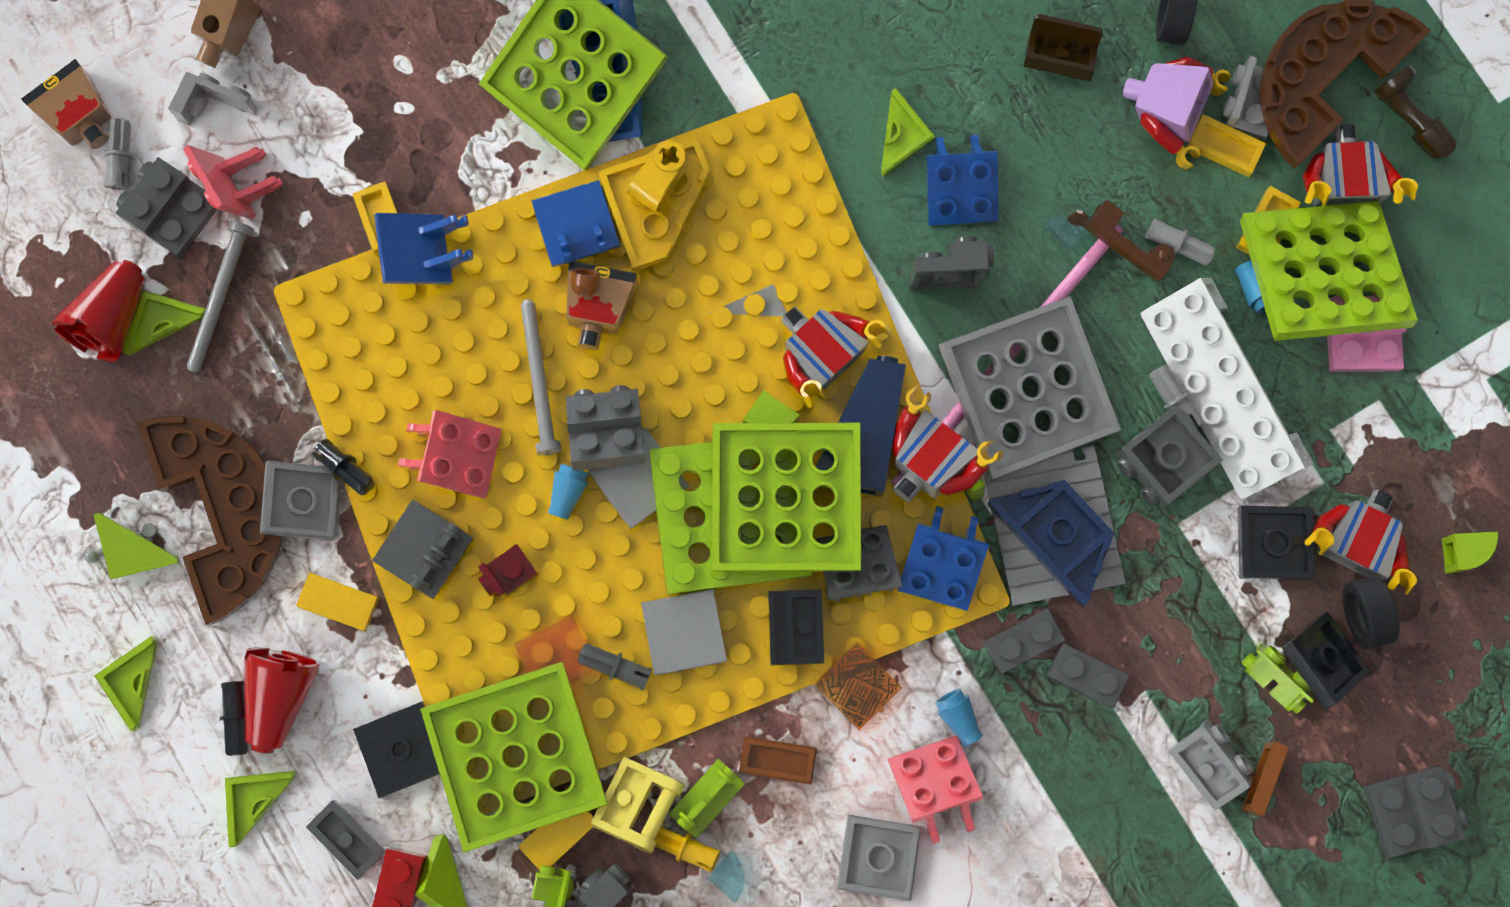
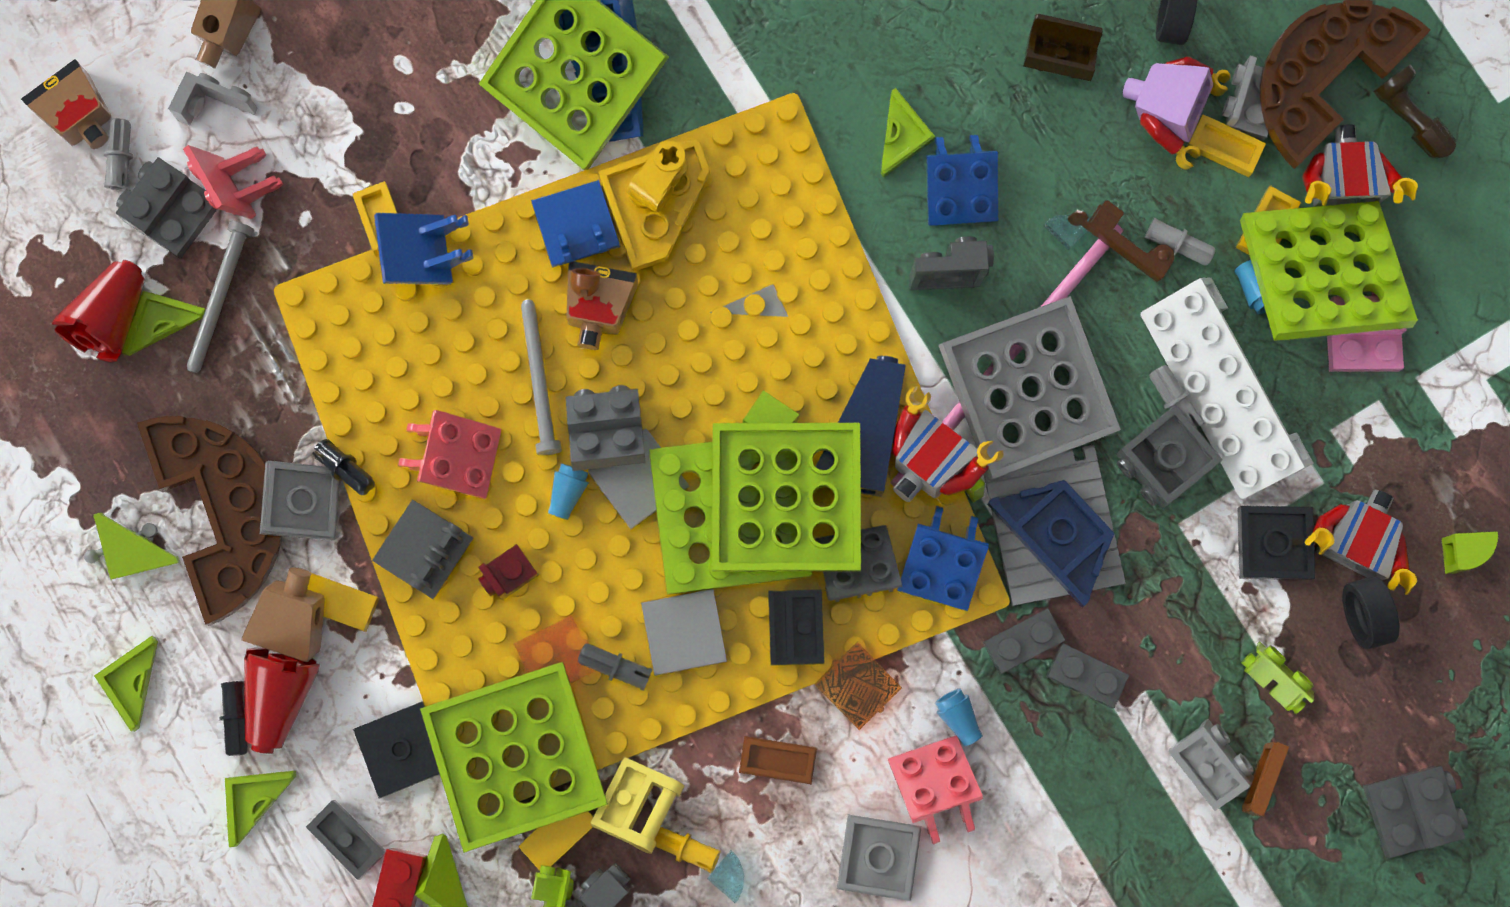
lime hinge [669,759,745,839] -> none
torso [781,306,891,408] -> none
black plate [1282,612,1370,709] -> none
none -> medium nougat torso [241,567,325,662]

